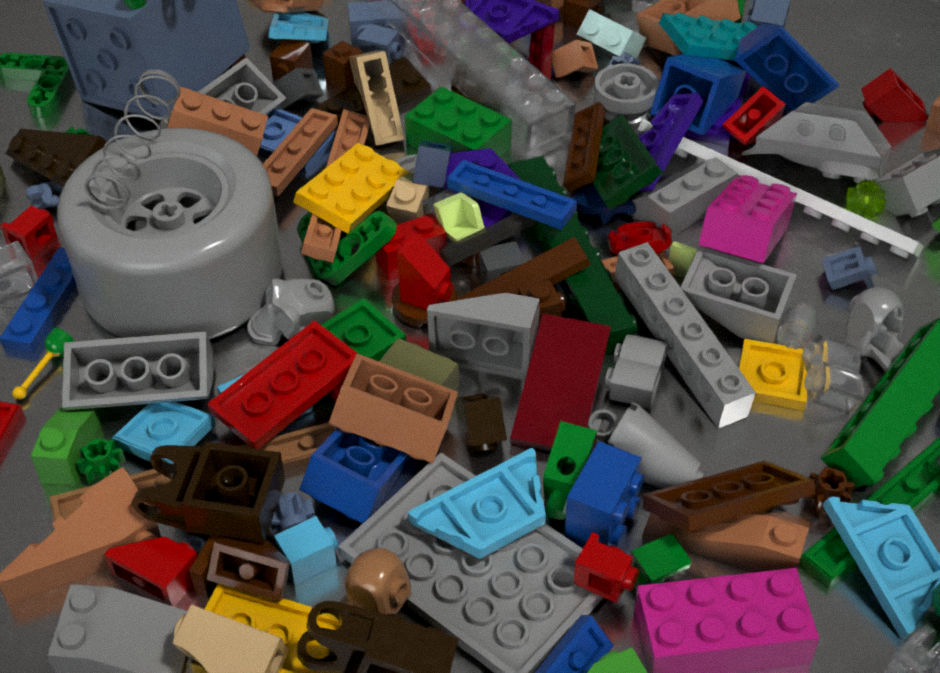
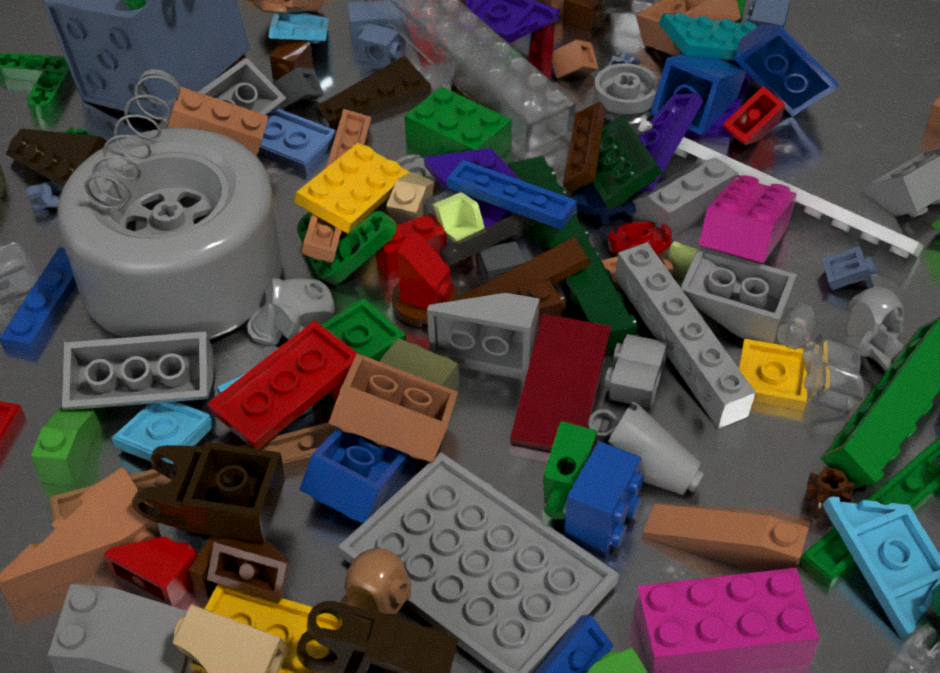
red brick [0,205,58,259] -> none
hinge [12,328,75,400] -> none
green gear [76,438,126,483] -> none
nougat plate [263,108,338,196] -> none
sand blue gear [271,492,315,534] -> none
medium azure brick [274,516,339,585] -> none
reddish brown brick [323,41,363,90] -> none
tan arch [349,50,404,146] -> none
medium azure wing [408,448,546,559] -> none
dark blue panel [413,140,453,188] -> none
dark brown slope [455,392,507,451] -> none
red brick [573,532,639,603] -> none
light aqua brick [577,9,647,58] -> none
green panel [630,533,691,586] -> none
reddish brown plate [642,460,815,533] -> none
light grey slope [742,102,891,184] -> none
clear neon green gear [845,180,886,219] -> none
red slope [861,68,929,122] -> none

